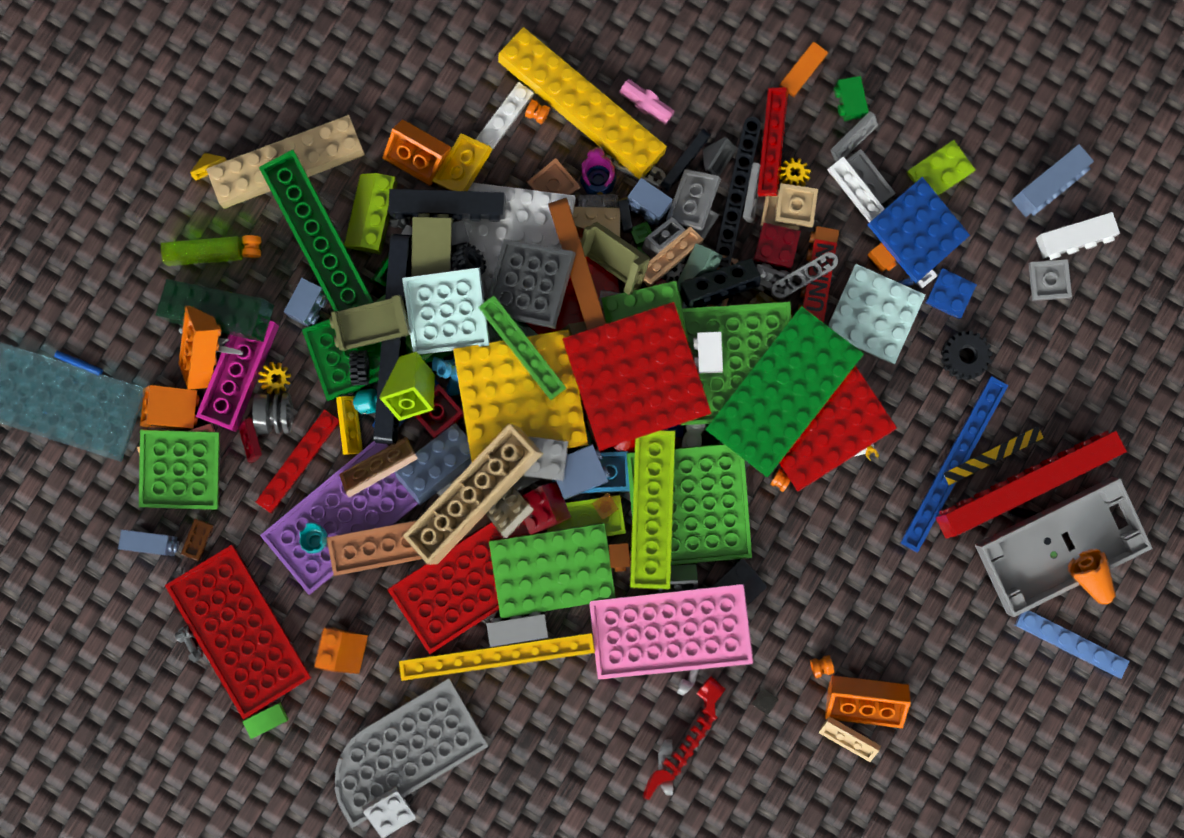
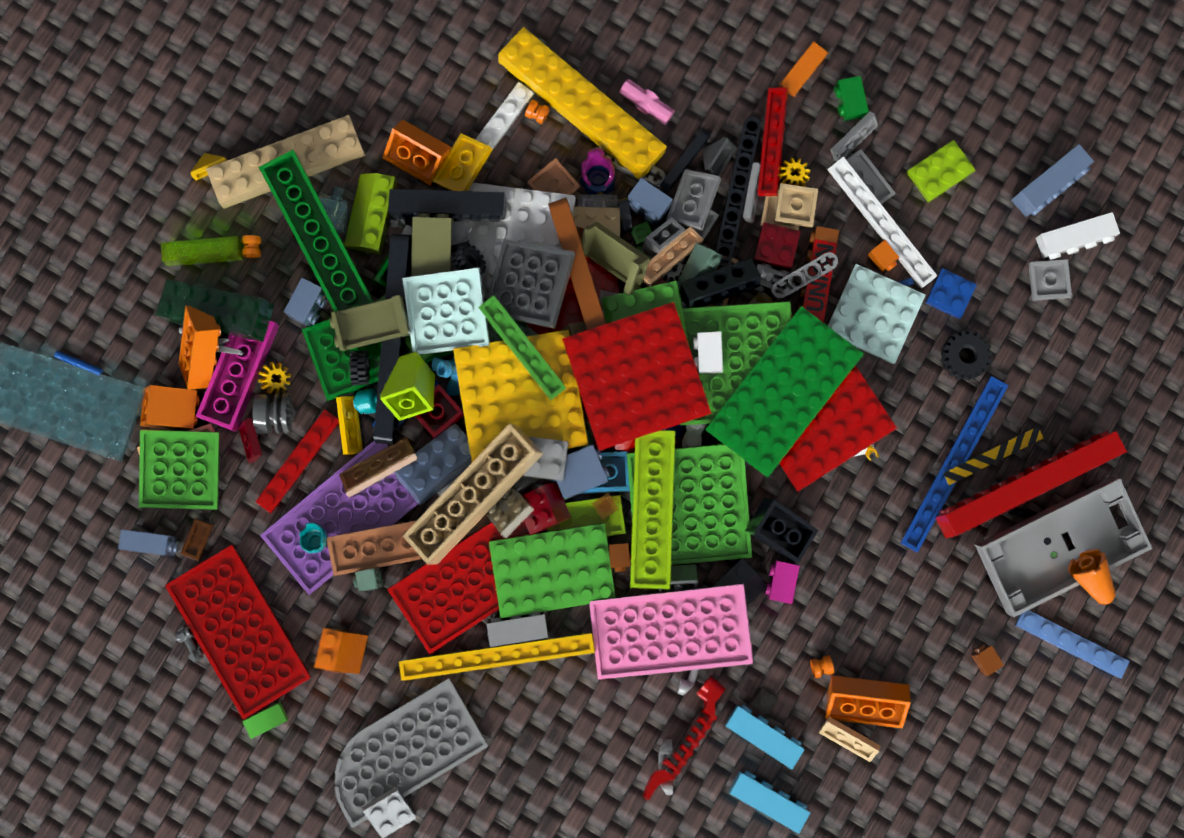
orange wheel [770,468,790,492] -> none
blue plate [867,177,970,283] -> none
none -> clear light blue torso [320,186,350,235]
none -> sand green slope [353,567,384,591]
none -> medium azure brick [724,705,805,769]
none -> medium azure brick [728,771,810,834]
none -> black brick [745,498,819,563]
none -> dark pink brick [765,561,800,604]
none -> dark orange brick [971,644,1005,676]

